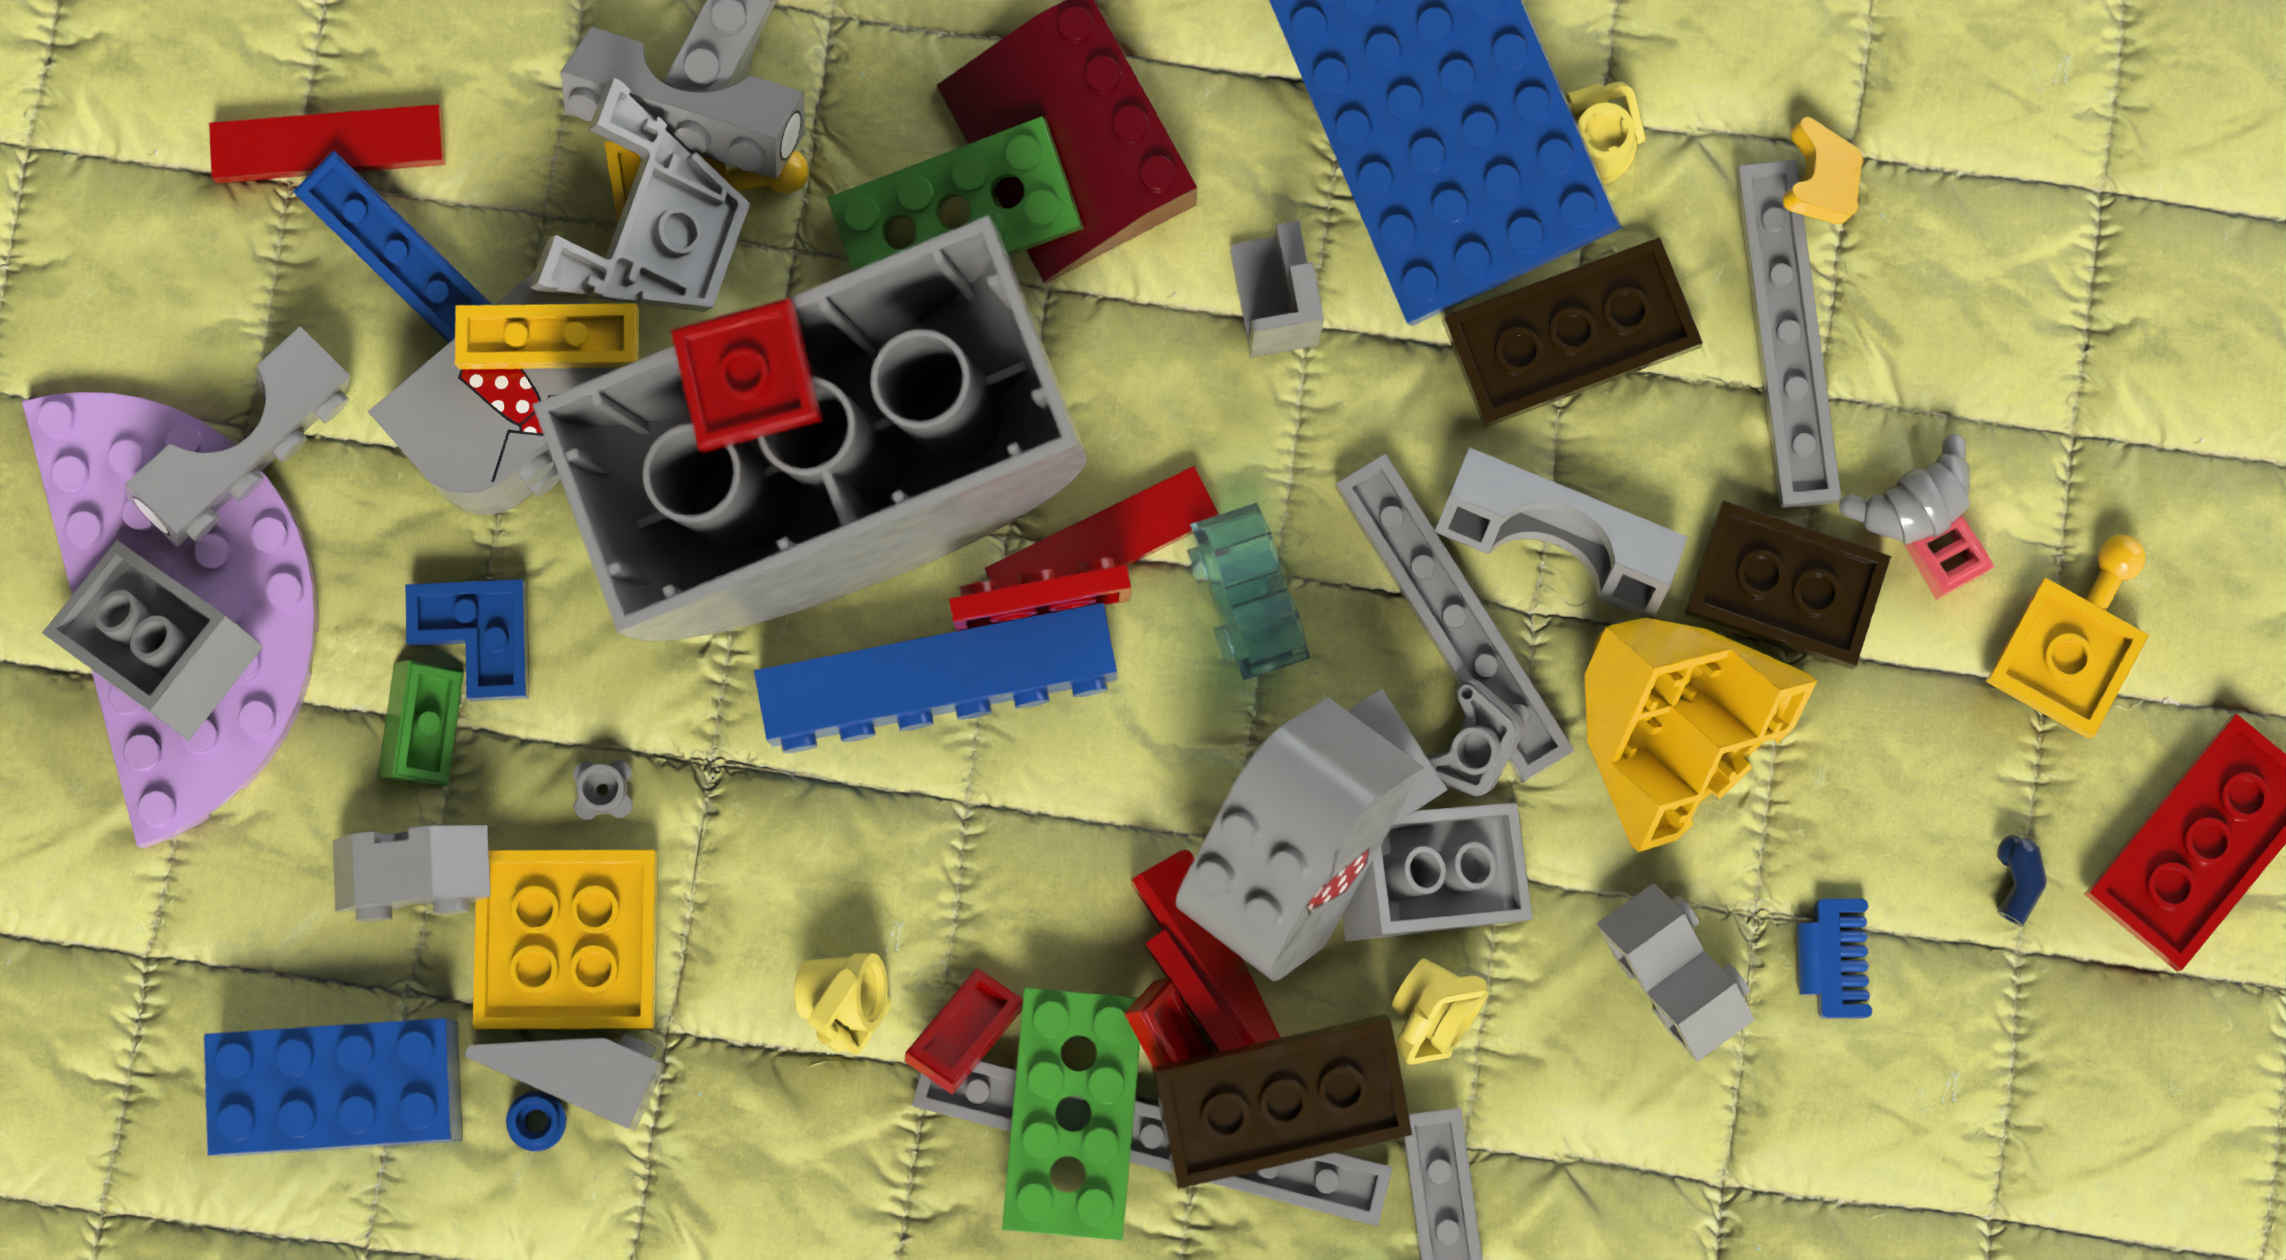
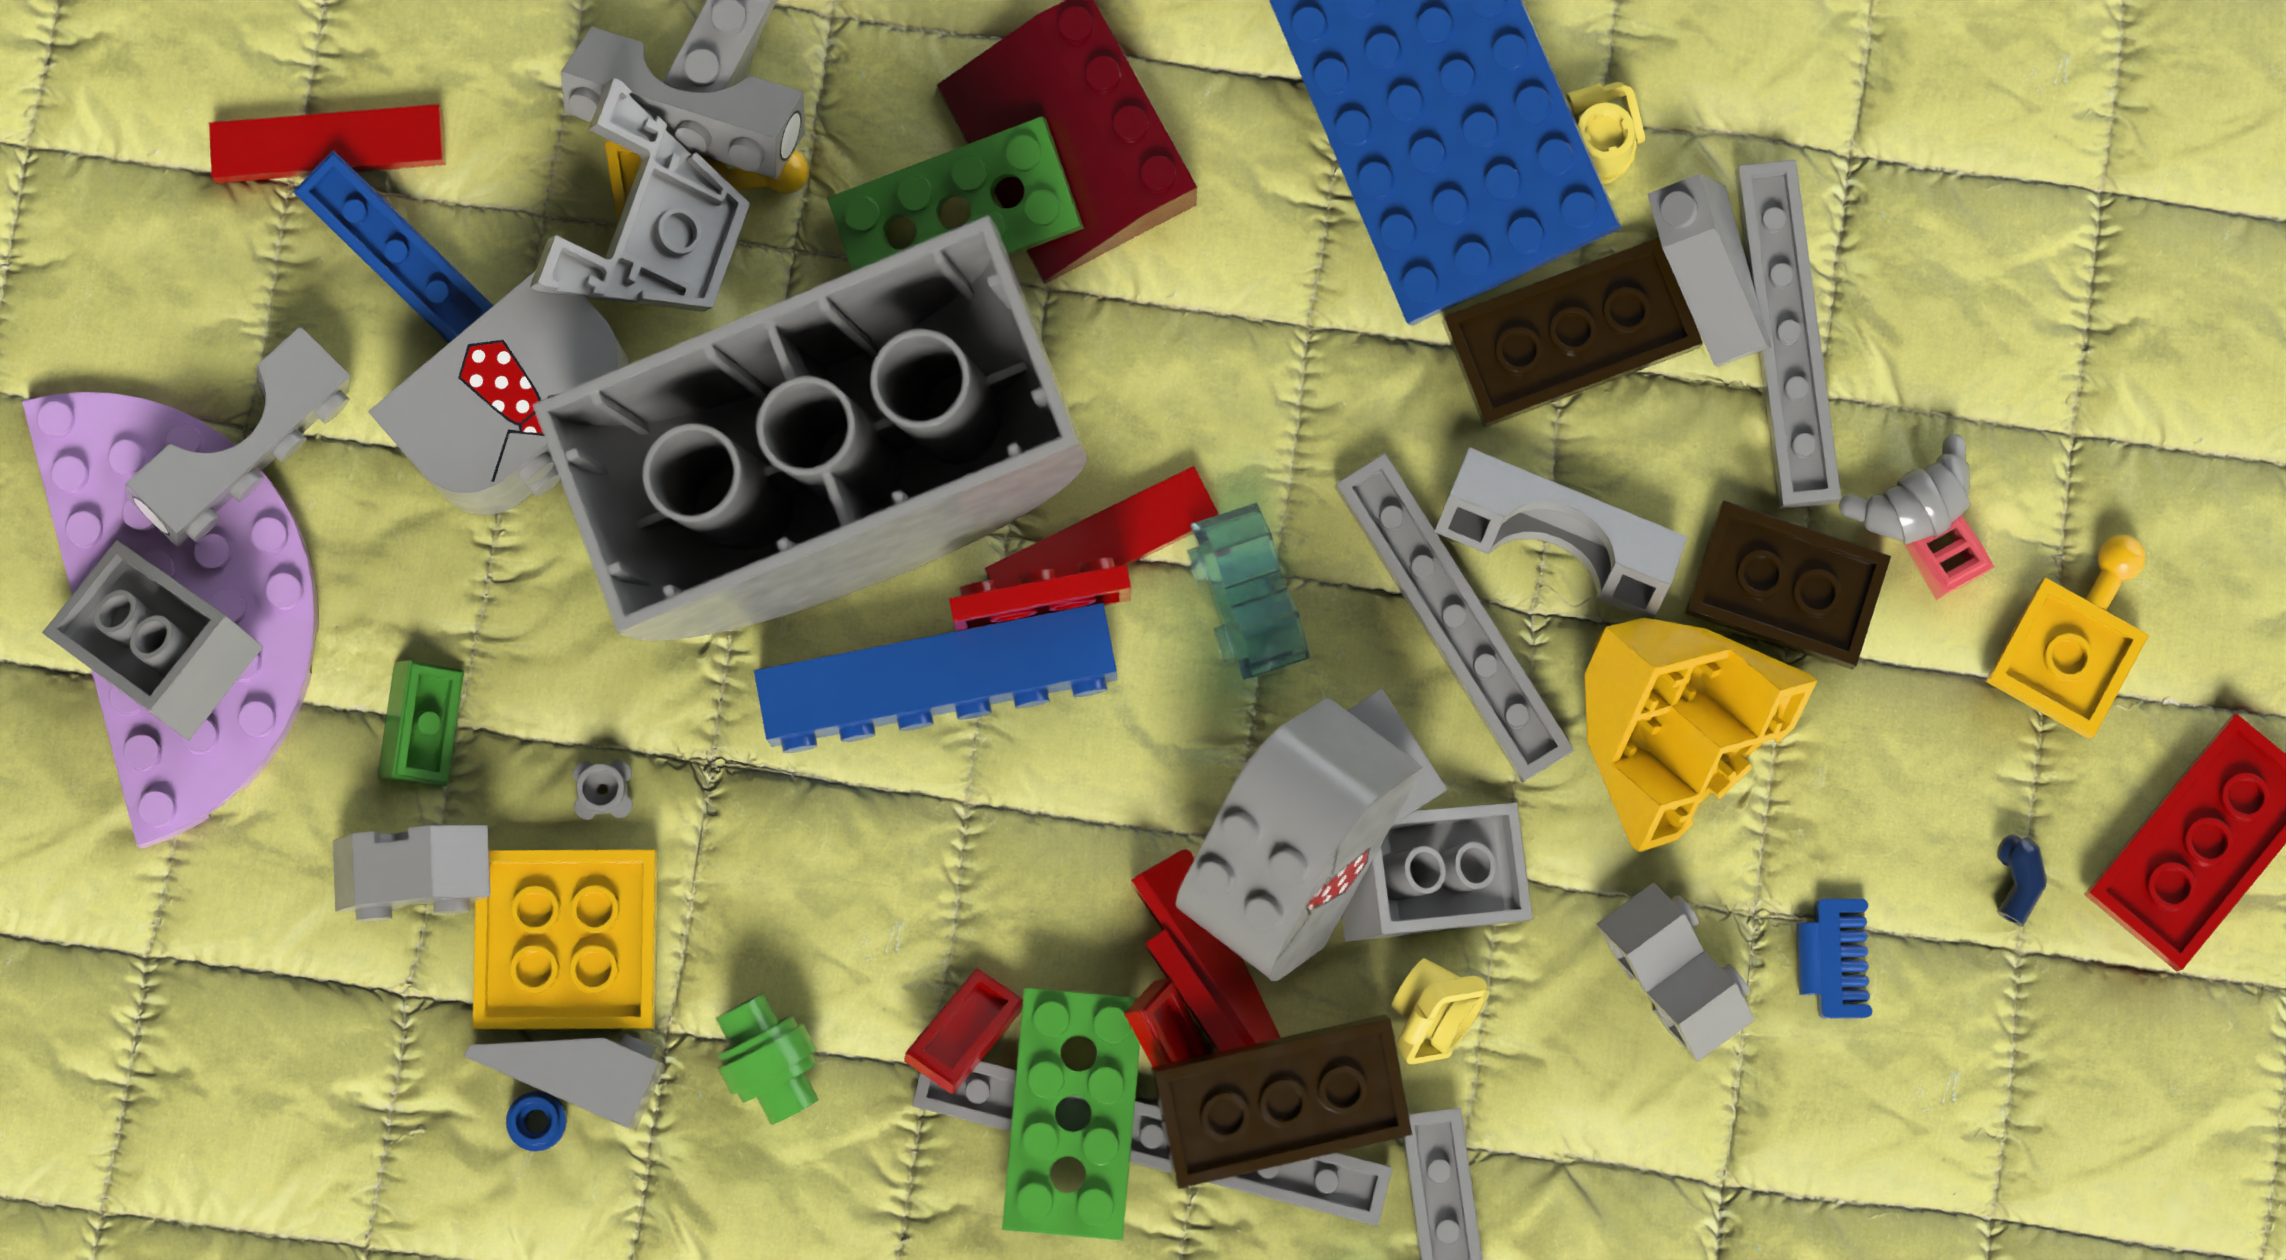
blue brick [204,1018,463,1157] -> none
blue plate [405,579,529,702] -> none
yellow plate [455,304,639,369] -> none
red tile [670,298,822,452] -> none
light yellow piece [794,953,891,1055] -> none
light grey panel [1230,221,1324,358] -> none
light grey piece [1426,679,1525,796] -> none
yellow piece [1783,117,1863,224] -> none
none -> bright green piece [716,993,819,1125]
none -> light grey slope [1647,173,1771,367]

